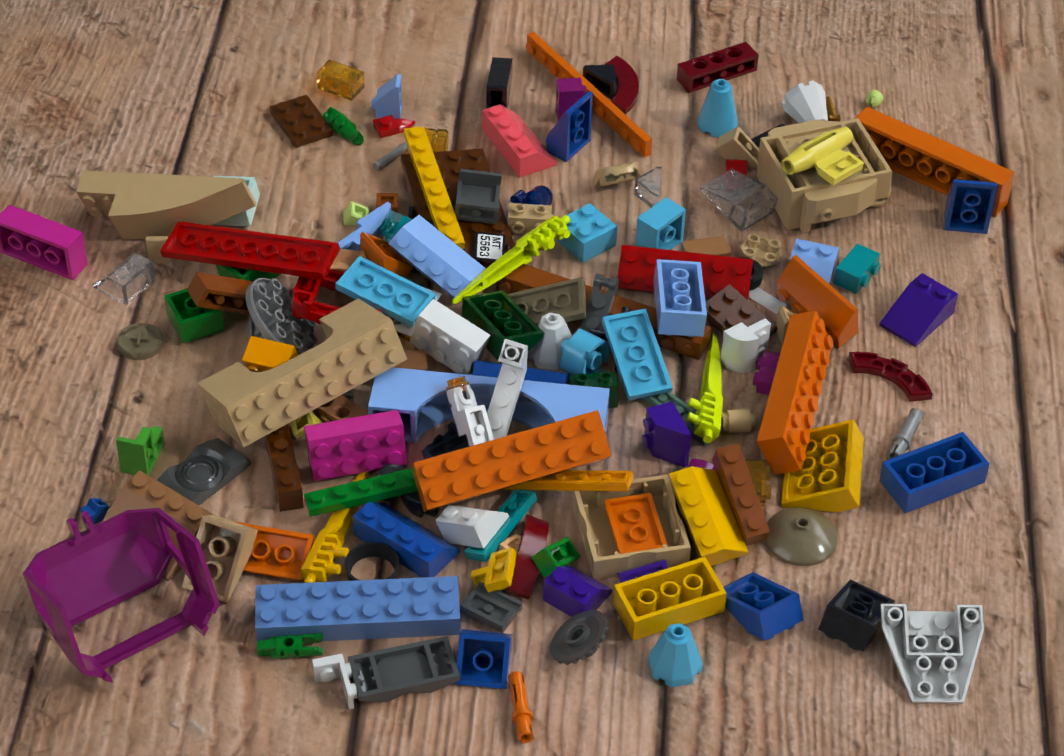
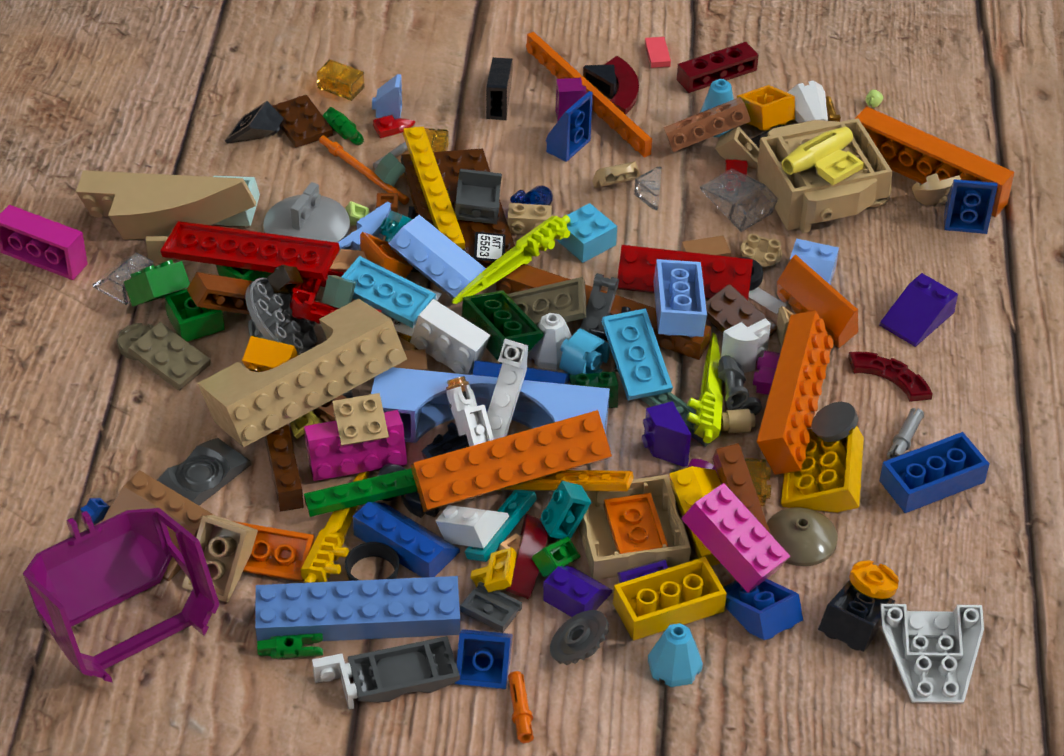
bright green panel [116,426,165,475] -> none
coral slope [482,104,557,177] -> none
medium azure brick [635,197,686,250] -> none
teal brick [834,243,881,294] -> none
none -> green brick [124,260,190,307]
none -> dark tan plate [128,322,211,391]
none -> black slope [225,101,284,144]
none -> light grey bracket [263,182,350,243]
none -> dark brown plate [267,265,304,294]
none -> orange bar [319,136,409,205]
none -> sand green piece [322,275,356,308]
none -> tan hinge [332,393,389,446]
none -> sand green piece [374,152,405,187]
none -> teal brick [540,481,592,539]
none -> coral tile [645,37,671,68]
none -> nougat brick [663,97,751,152]
none -> dark pink brick [681,483,790,593]
none -> dark grey piece [718,355,762,415]
none -> light orange brick [737,85,795,131]
none -> dark grey tile [811,401,859,442]
none -> light orange tile [849,560,899,599]
none -> tan slope [912,173,961,205]

